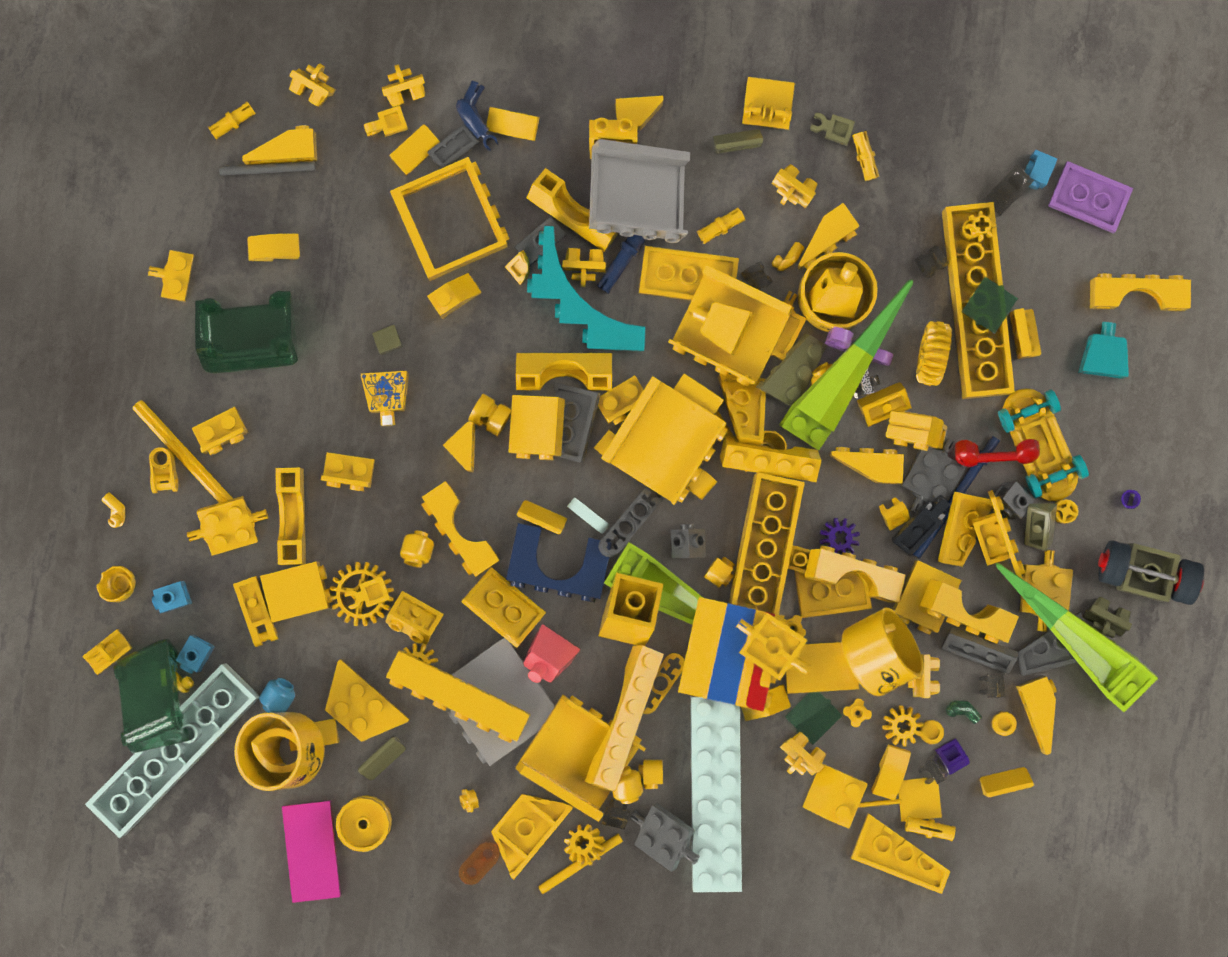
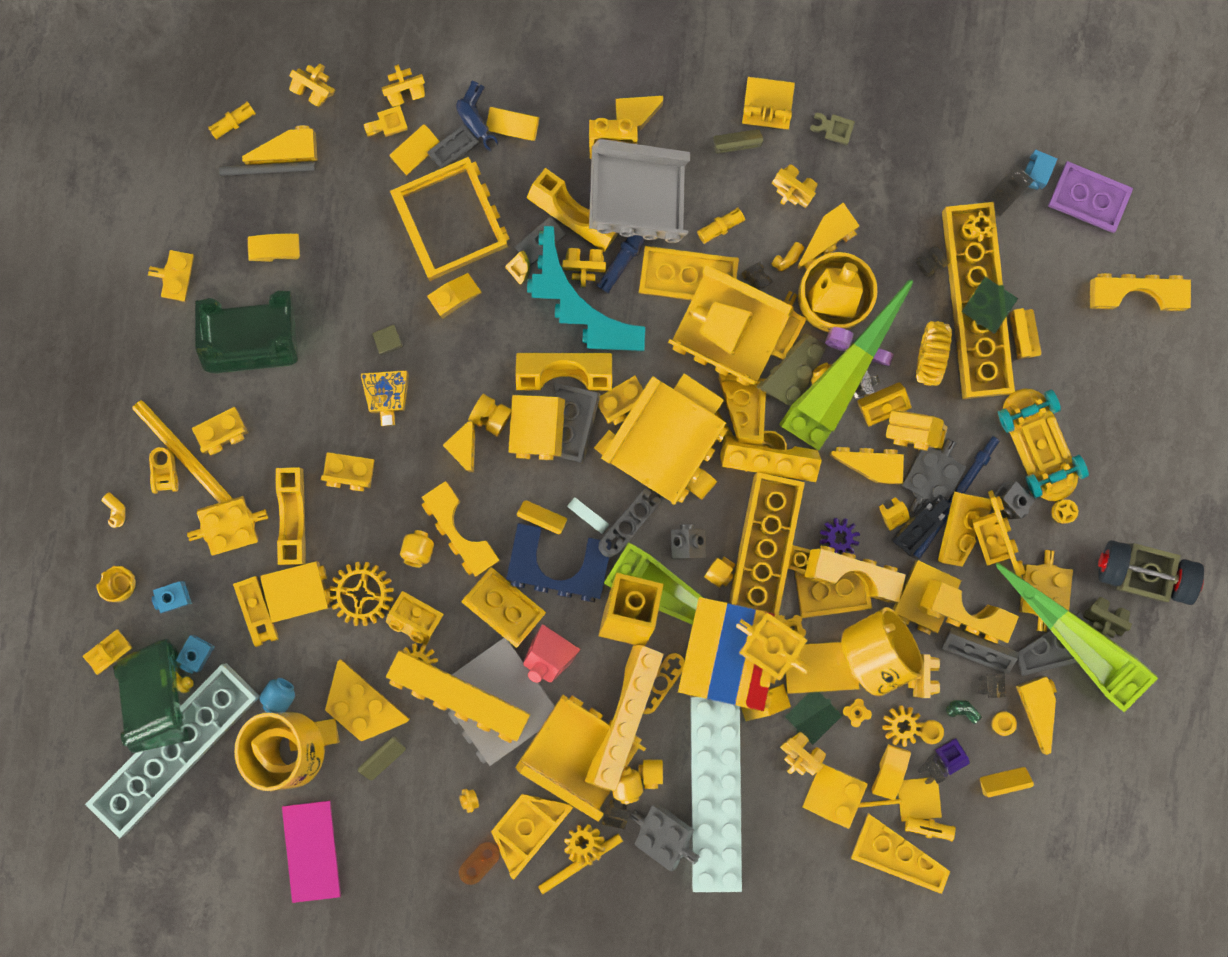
yellow wheel [336,795,392,852] -> none
yellow plate [344,576,390,609] -> none
yellow pin [852,131,880,181] -> none
red piece [955,439,1040,467] -> none
olive slope [1024,503,1057,551] -> none
teal torso [1078,322,1129,379] -> none
dark purple hinge [1121,490,1141,509] -> none

